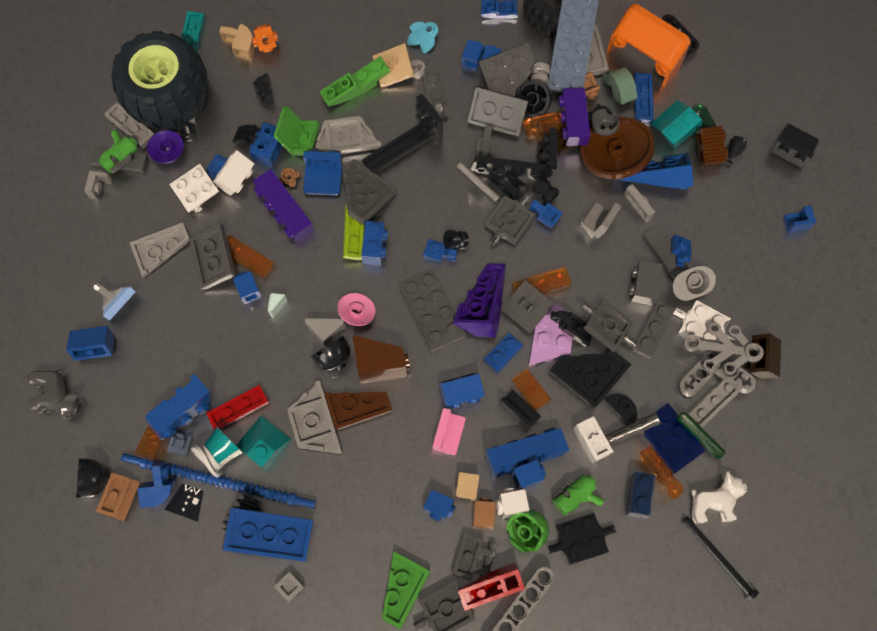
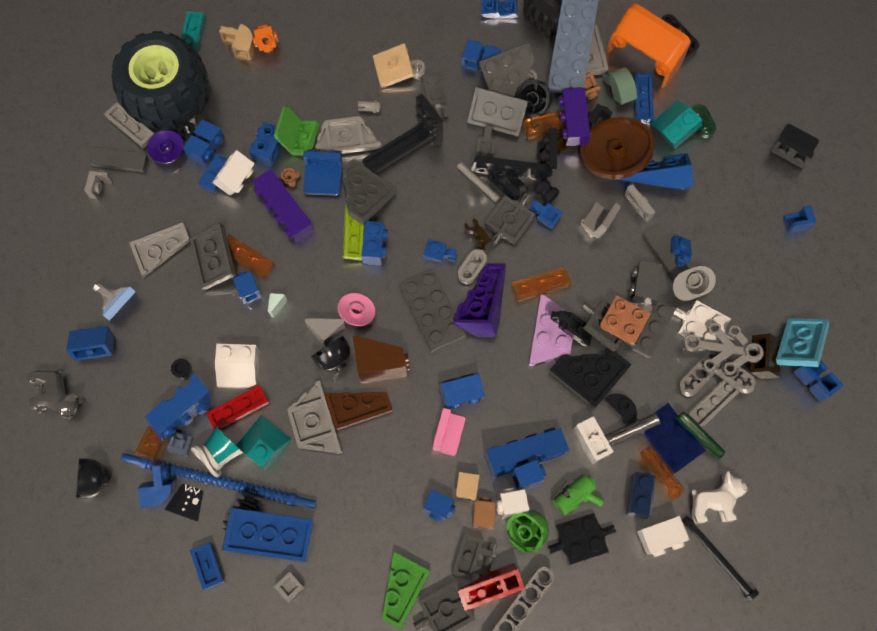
medium nougat plate [95,473,141,521] -> none
bright green piece [97,130,138,174] -> none
white hinge [169,164,219,213] -> none
black plate [232,124,261,145] -> none
black bracket [253,73,274,106] -> none
bright green slope [320,56,391,106] -> none
medium azure plate [407,21,439,54] -> none
black wheel [443,230,469,250] -> none
blue plate [483,333,524,374] -> none
black panel [499,389,541,432] -> none
dark grey piece [501,280,554,333] -> none
clear orange plate [512,369,551,411] -> none
light grey wheel [531,62,551,85] -> none
dark grey hair [592,109,620,136] -> none
reddish brown brick [696,126,728,166] -> none
black cone [726,136,747,164] -> none
none -> black tile [171,359,192,379]
none -> blue piece [183,119,224,165]
none -> blue plate [190,542,224,590]
none -> white slope [215,344,260,388]
none -> light grey pin [358,99,381,114]
none -> light grey plate [458,249,487,284]
none -> dark brown plate [464,218,492,251]
none -> nougat bracket [600,295,651,345]
none -> white brick [637,516,689,557]
none -> medium azure plate [776,318,829,367]
none -> blue piece [794,359,844,402]

